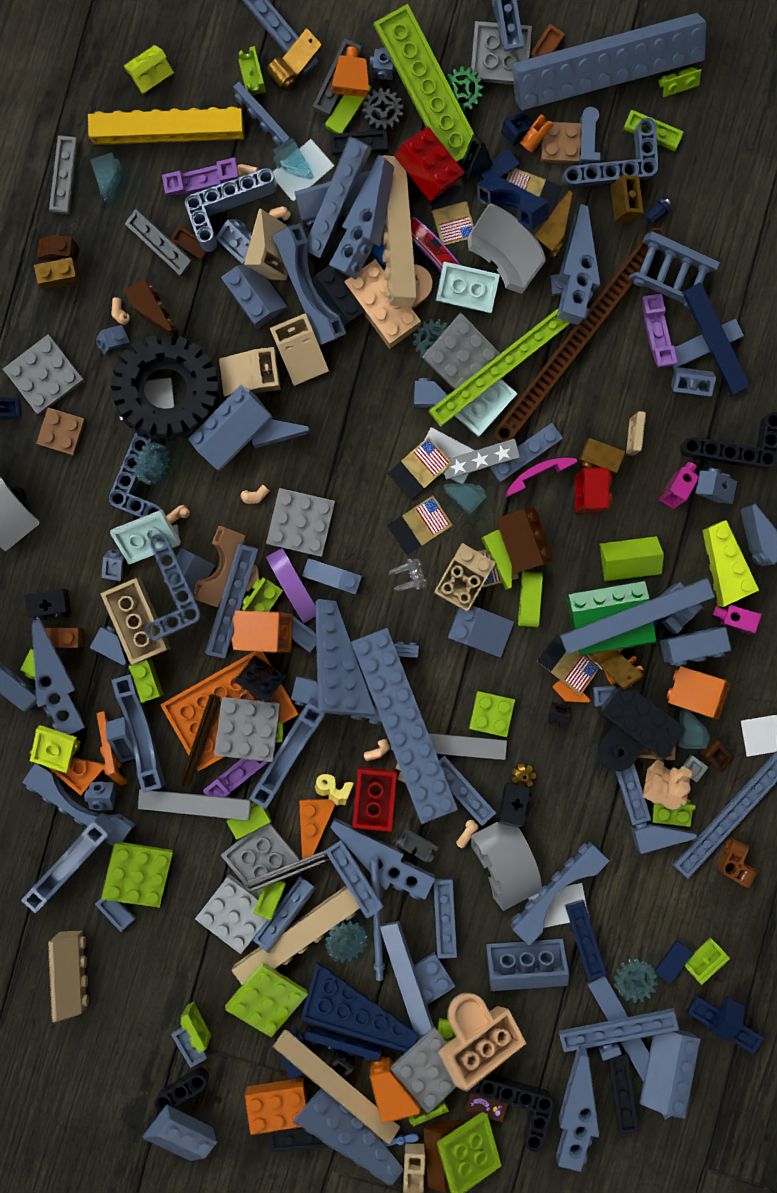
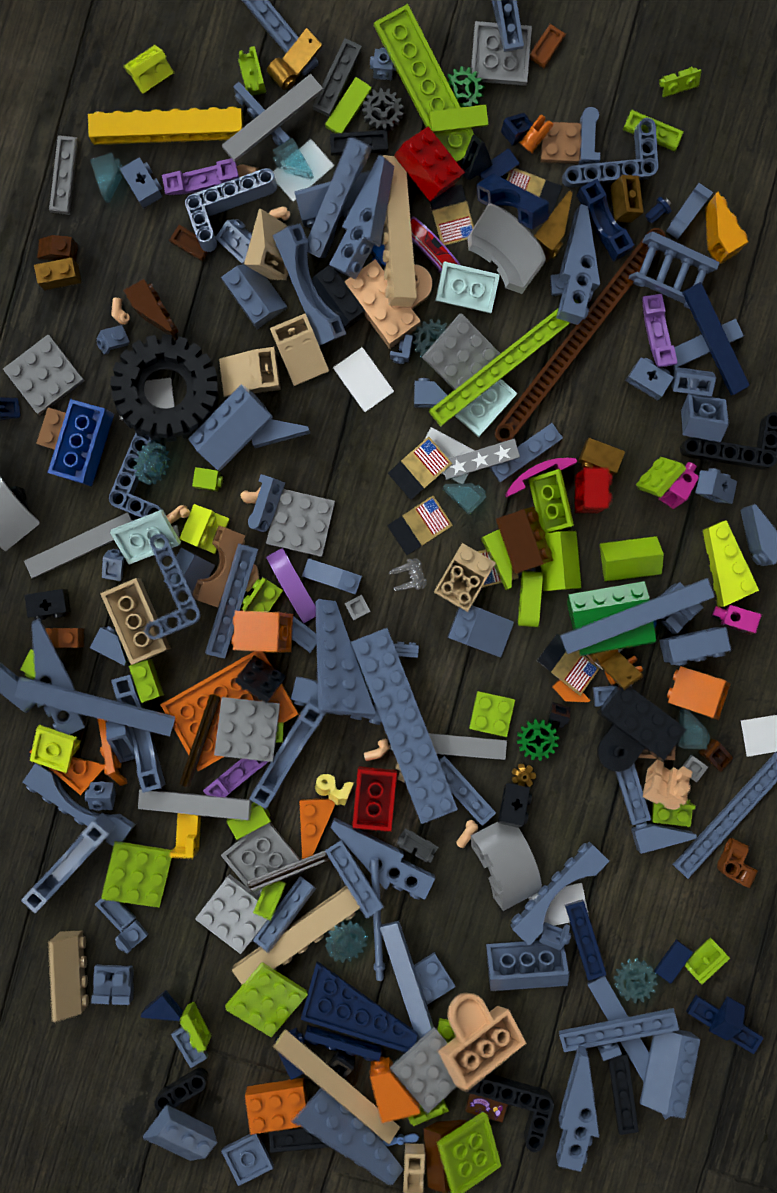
dark grey plate [125,209,194,276] -> none
orange torso [331,47,369,98] -> none
sand blue plate [433,878,457,958] -> none
sand blue brick [512,13,706,110] -> none
tan tile [626,411,645,456] -> none
none -> sand blue tile [15,677,175,736]
none -> light grey tile [24,512,133,579]
none -> blue slope [48,399,114,487]
none -> sand blue hips [91,964,134,1005]
none -> sand blue bracket [115,919,148,954]
none -> sand blue brick [120,157,162,208]
none -> dark blue slope [141,990,183,1021]
none -> yellow panel [169,813,201,858]
none -> neon yellow bracket [179,504,230,554]
none -> lime brick [192,467,223,492]
none -> sand blue plate [221,1134,274,1186]
none -> light grey tile [222,74,323,162]
none -> sand blue leg [248,474,285,532]
none -> white sticker [333,347,394,412]
none -> light grey plate [345,595,371,620]
none -> sand blue bracket [390,334,413,364]
none -> lime tile [429,105,489,133]
none -> green gear [517,718,559,761]
none -> lime slope [528,469,574,533]
none -> sand blue bracket [539,922,571,950]
none -> lime slope [541,531,581,591]
none -> dark blue arch [577,179,635,262]
none -> sand blue brick [625,357,674,400]
none -> lime plate [636,457,687,497]
none -> sand blue leg [666,183,713,240]
none -> sand blue brick [681,393,729,442]
none -> light orange slope [705,192,748,264]

